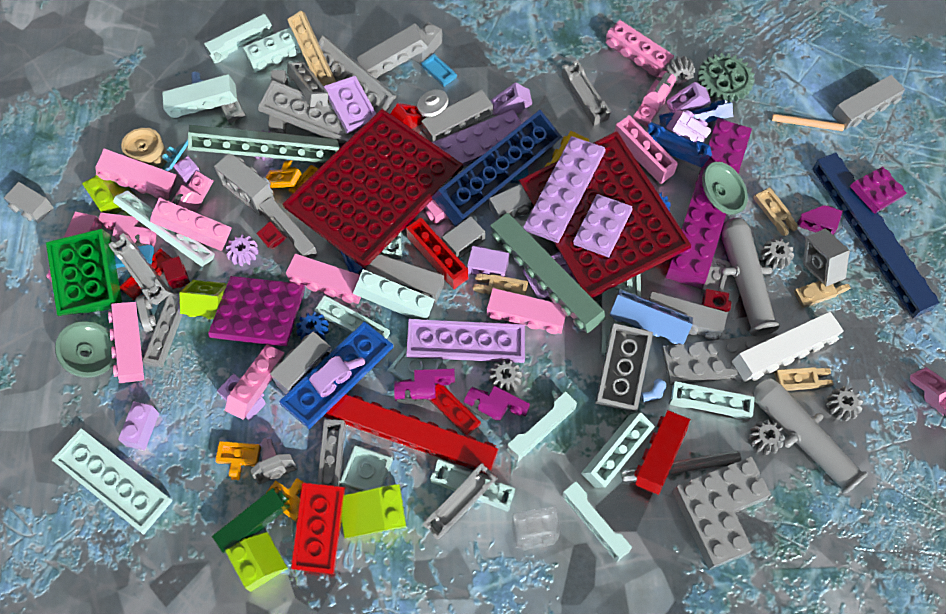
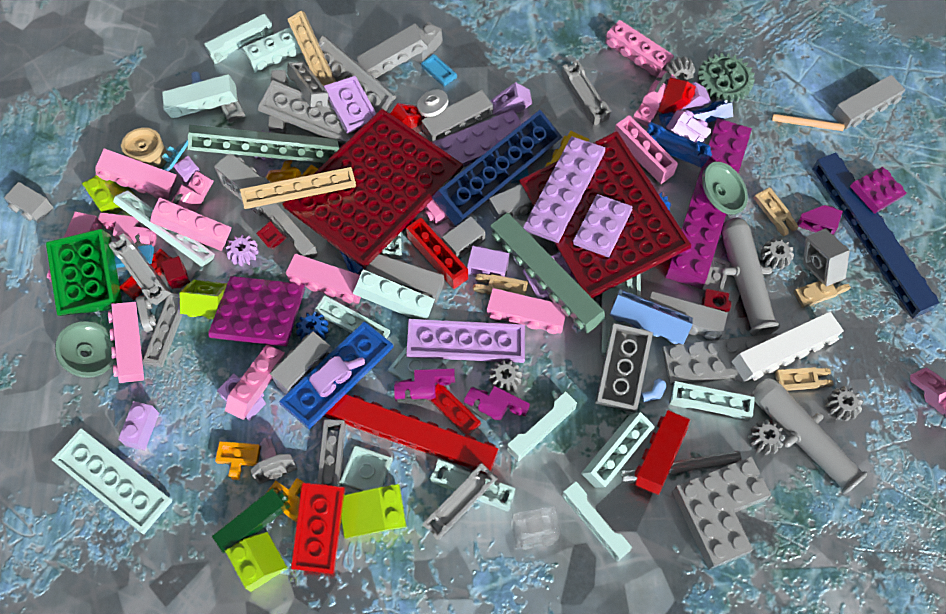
none -> tan plate [240,167,356,209]
none -> red slope [658,78,696,114]

